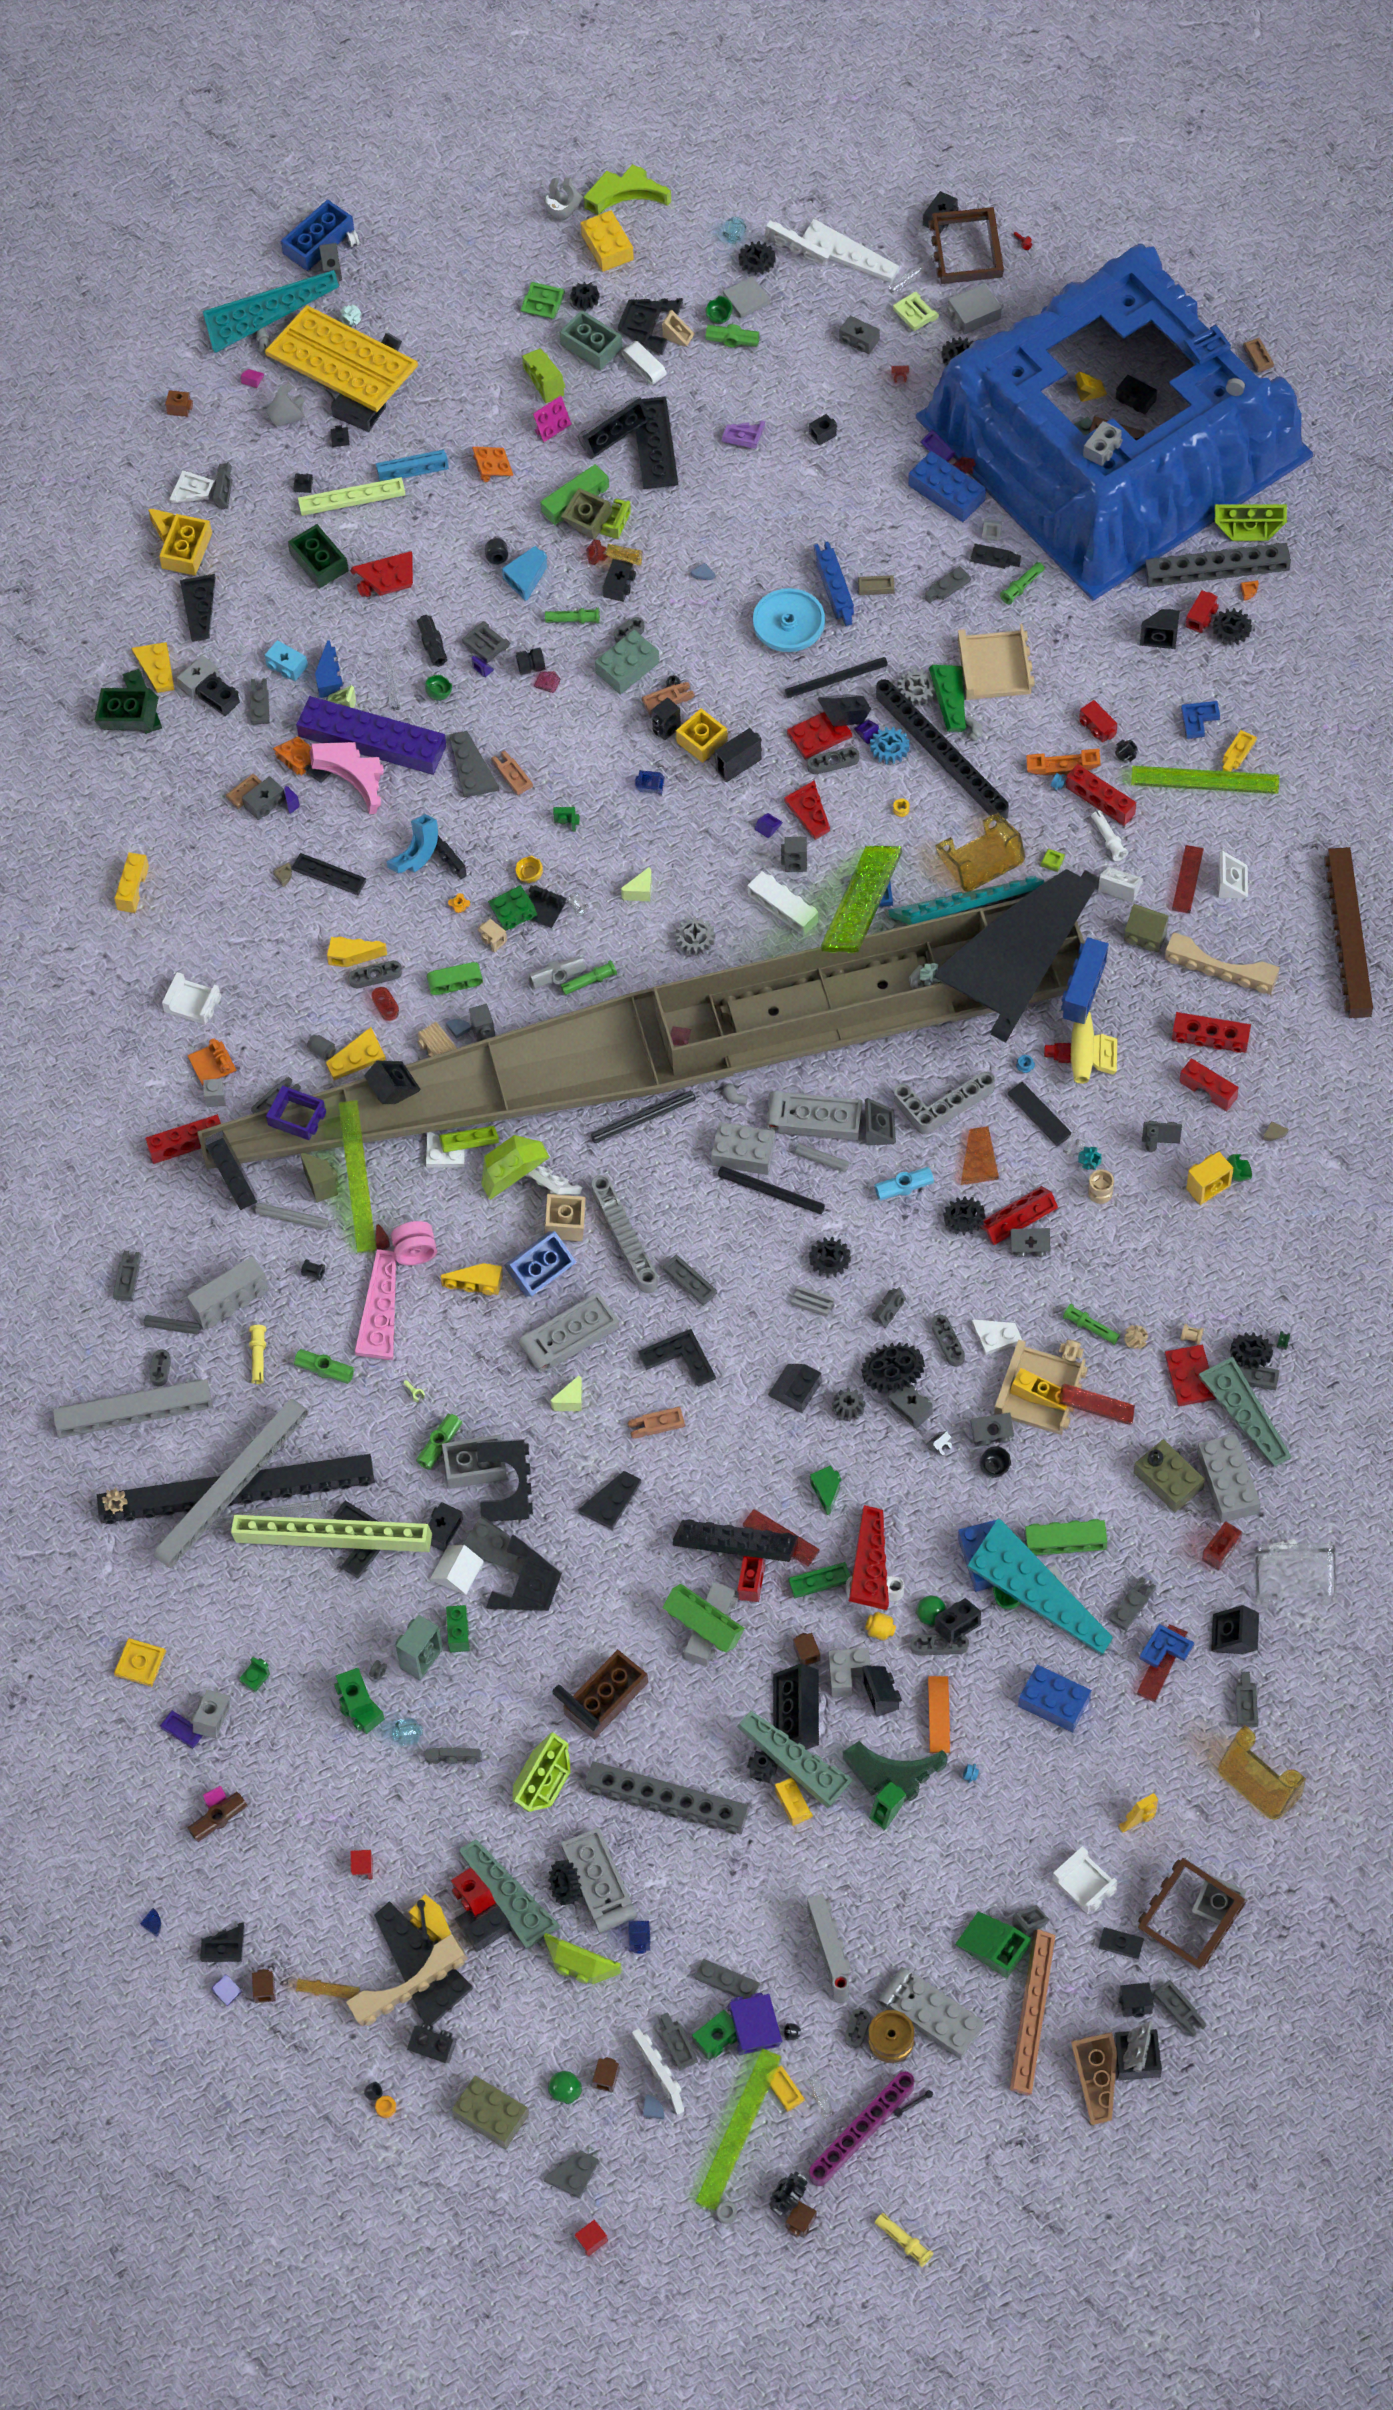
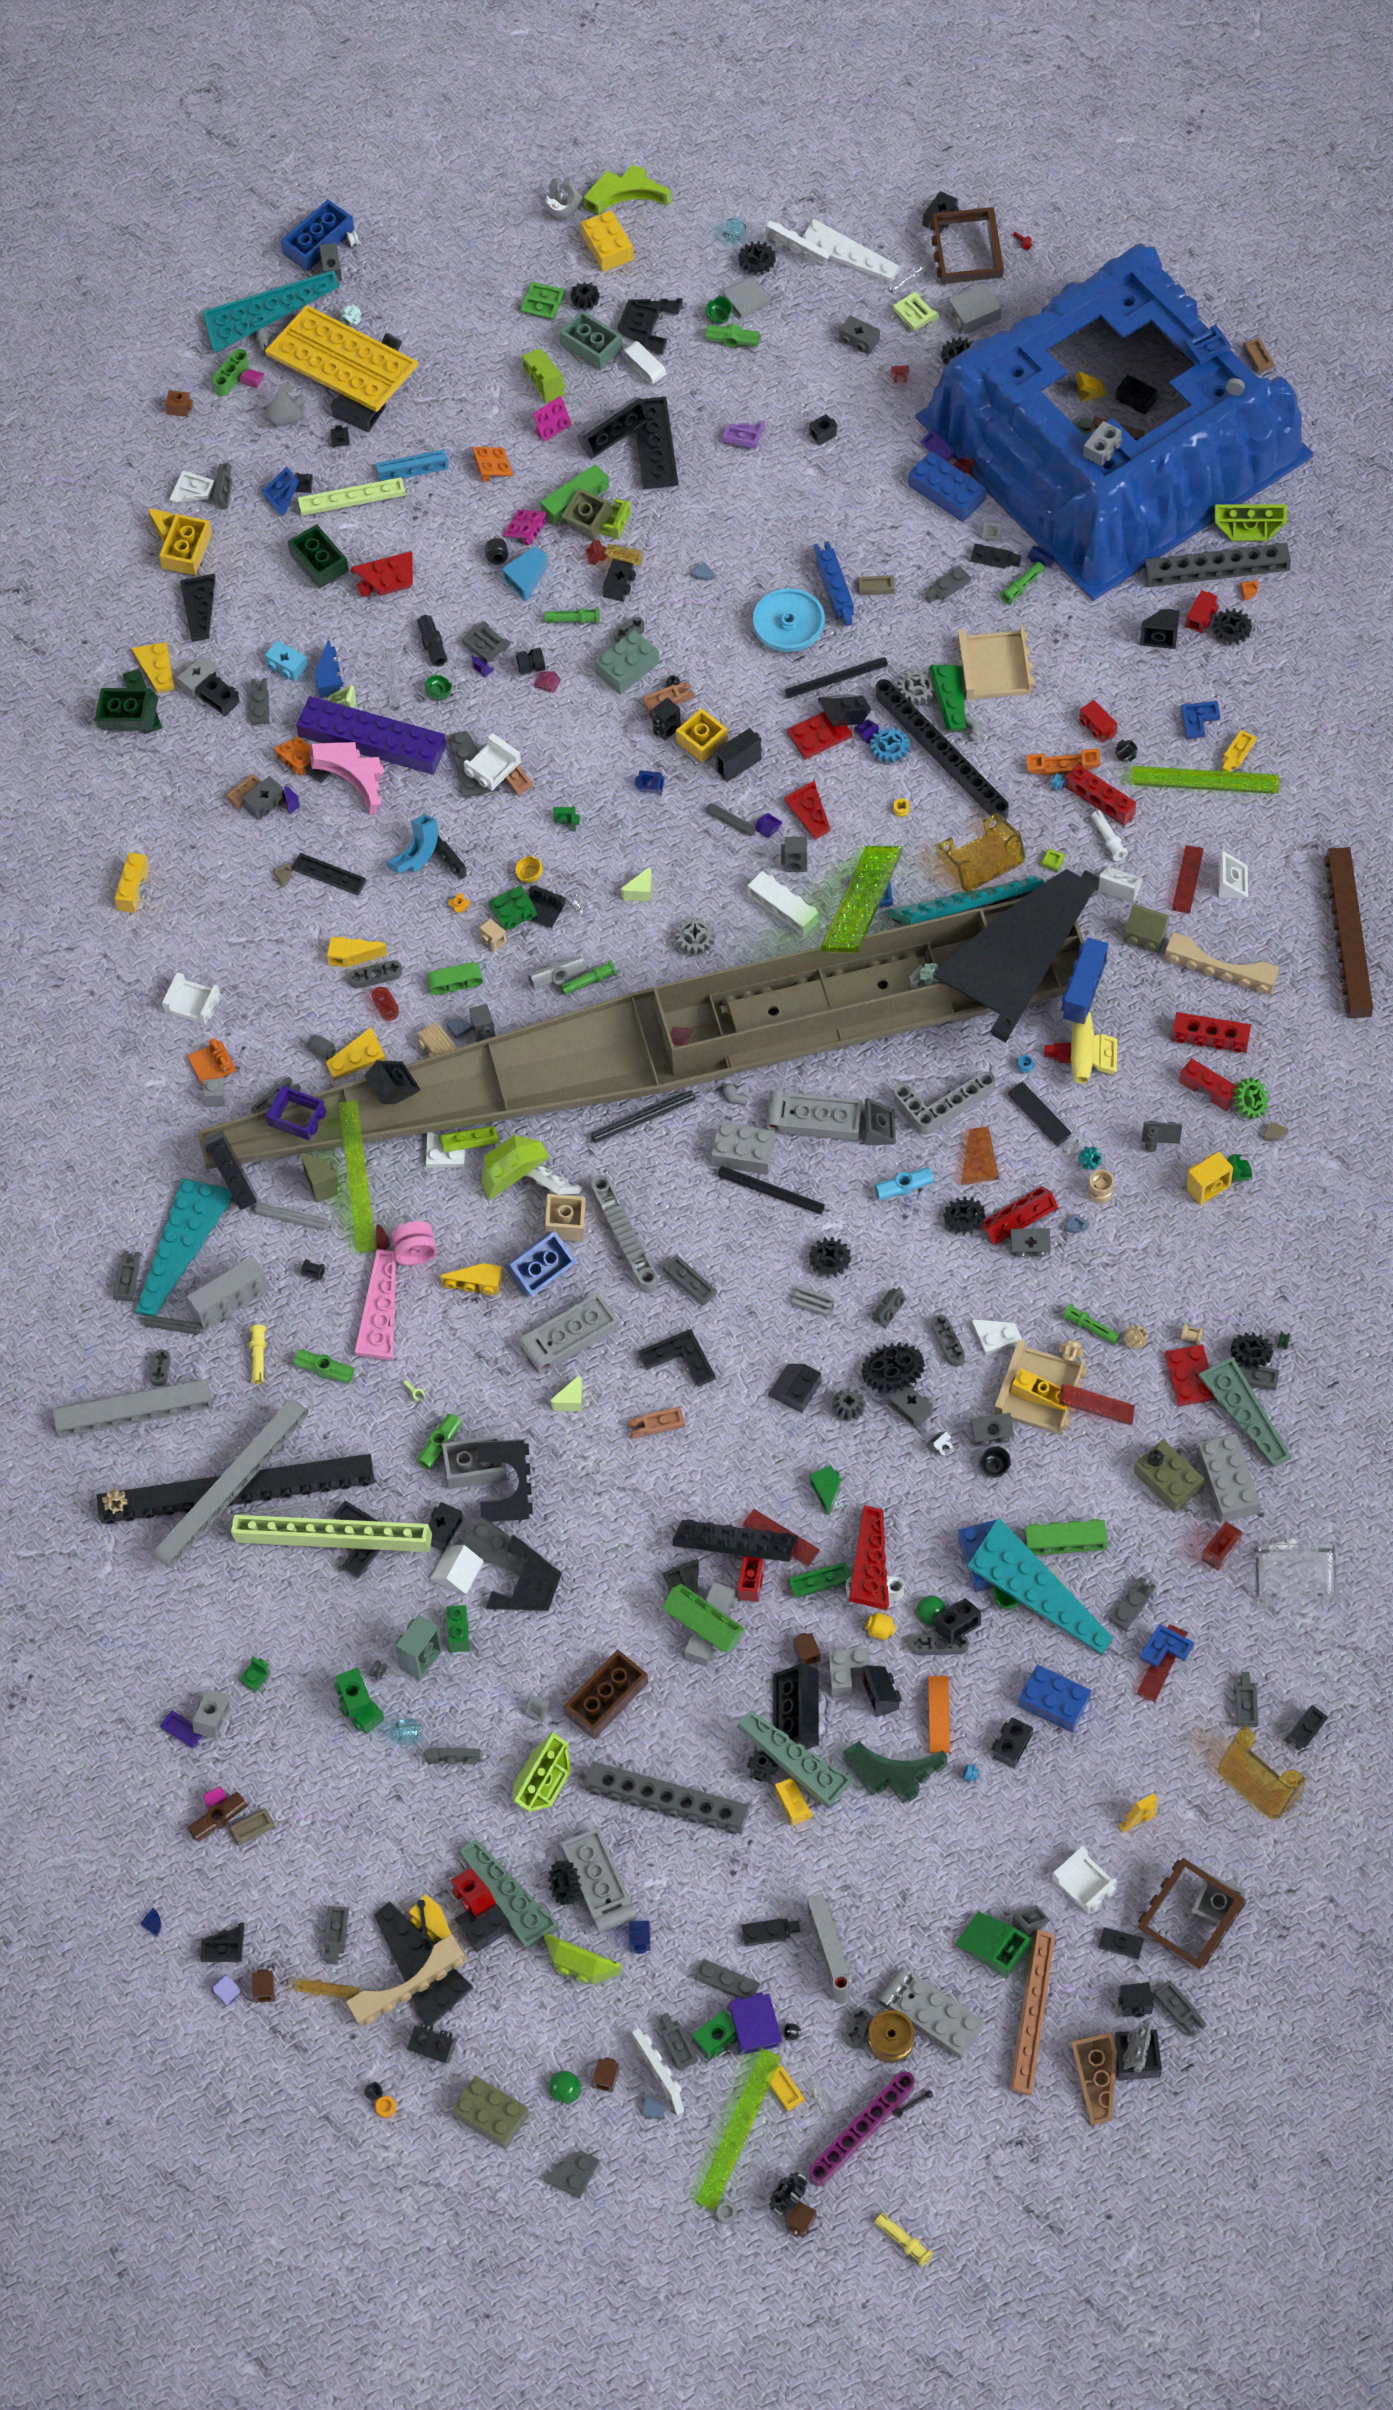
yellow plate [114,1638,166,1687] -> none
red brick [145,1114,221,1164] -> none
red panel [351,1850,373,1880] -> none
black axle [552,1685,600,1731] -> none
red panel [575,2219,608,2256] -> none
black wing [578,1471,641,1530] -> none
tan slope [662,310,695,347] -> none
light grey axle [795,1143,849,1172] -> none
dark grey beam [808,747,859,774] -> none
green slope [869,1782,906,1830] -> none
black slope [1211,1605,1259,1654] -> none
none -> teal wing [136,1178,233,1316]
none -> bright green beam [213,349,249,396]
none -> dark tan tile [229,1808,275,1846]
none -> blue wing [262,467,299,516]
none -> dark grey hinge [324,1906,349,1965]
none -> white panel [464,733,521,791]
none -> dark pink hinge [502,509,546,546]
none -> light grey tile [525,1695,550,1722]
none -> pearl dark grey wing [662,1559,699,1594]
none -> dark grey axle [707,803,756,836]
none -> black hinge [741,1918,800,1947]
none -> black brick [991,1717,1033,1769]
none -> clear blue cone [1027,545,1055,568]
none -> sand blue tile [1063,1213,1090,1233]
none -> bright green gear [1232,1078,1270,1119]
none -> black hinge [1284,1705,1328,1750]

